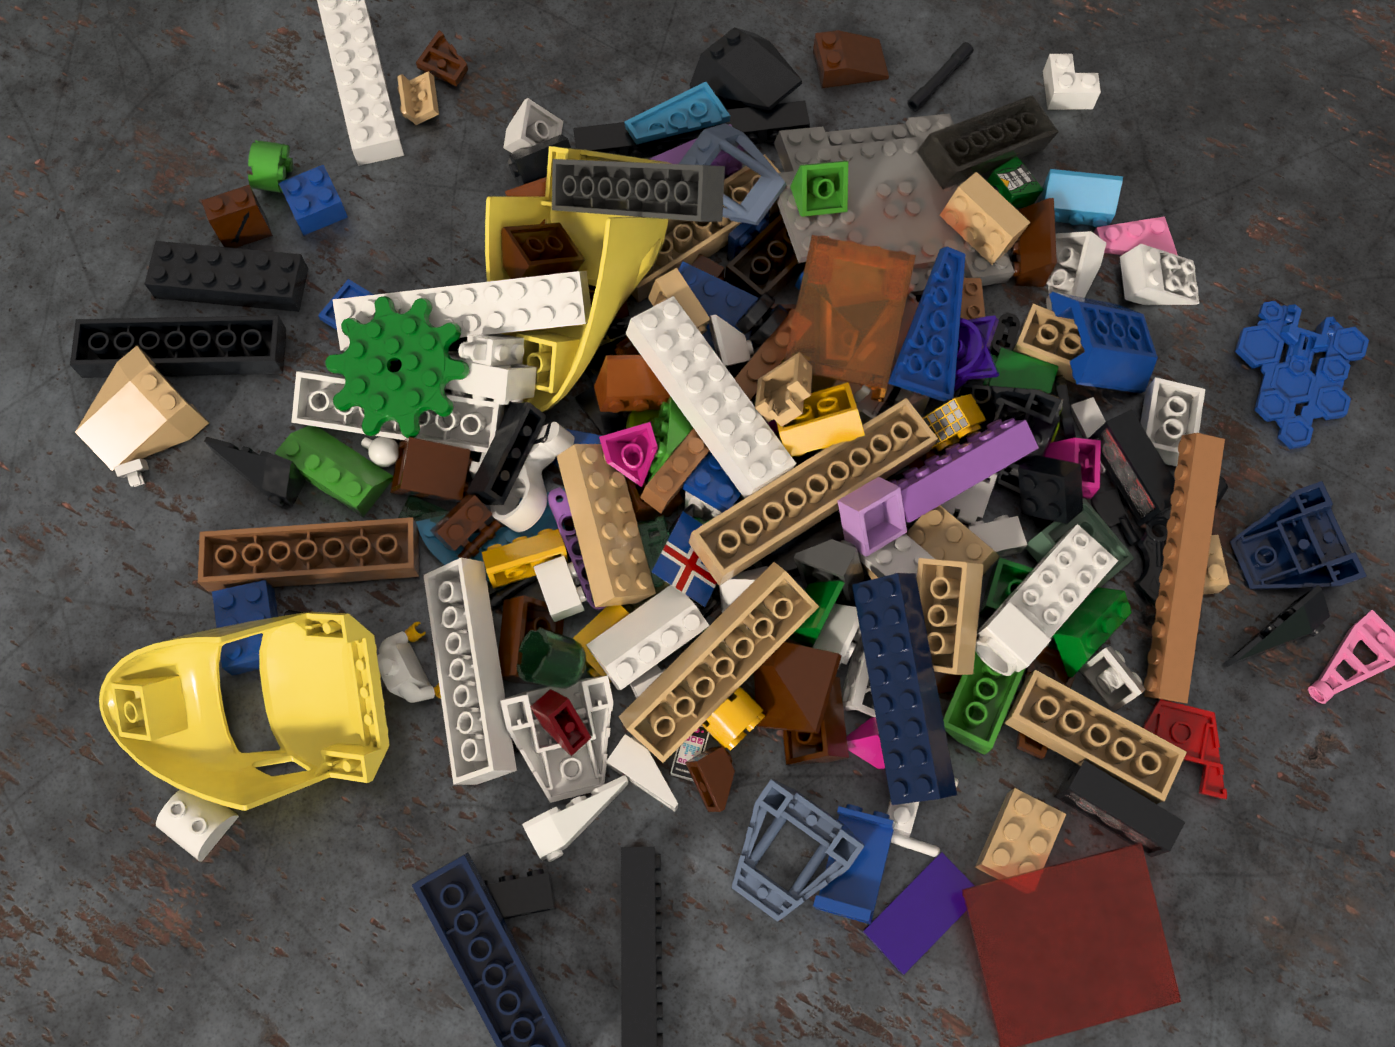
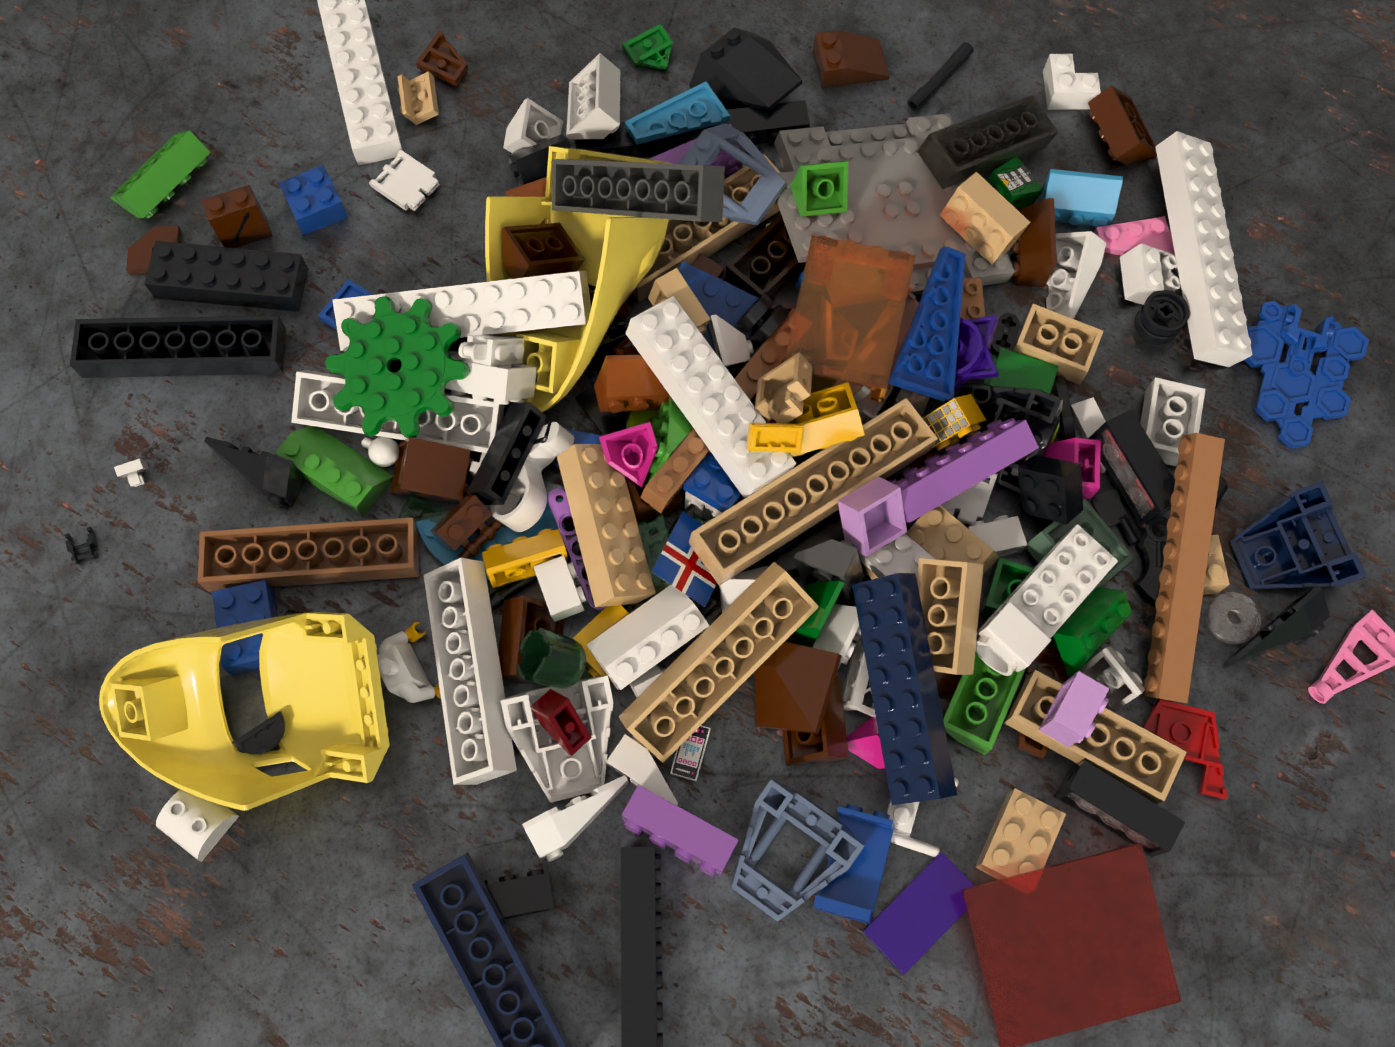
tan wedge [75,346,210,471] -> none
bright green brick [248,140,293,193] -> none
reddish brown slope [685,746,735,812] -> none
yellow brick [702,686,765,751] -> none
dark blue plate [727,209,770,262] -> none
blue slope [1049,292,1158,393] -> none
none -> black piece [65,527,98,564]
none -> bright green slope [110,130,211,218]
none -> reddish brown tile [126,225,181,274]
none -> black tile [232,711,285,754]
none -> white plate [369,150,440,211]
none -> white slope [566,53,621,139]
none -> green slope [622,23,673,69]
none -> medium lavender brick [622,785,738,877]
none -> yellow plate [746,423,804,453]
none -> lavender piece [1038,671,1109,747]
none -> reddish brown slope [1088,86,1157,165]
none -> black wheel [1135,290,1189,344]
none -> white brick [1155,131,1252,367]
none -> clear tile [1206,592,1261,645]

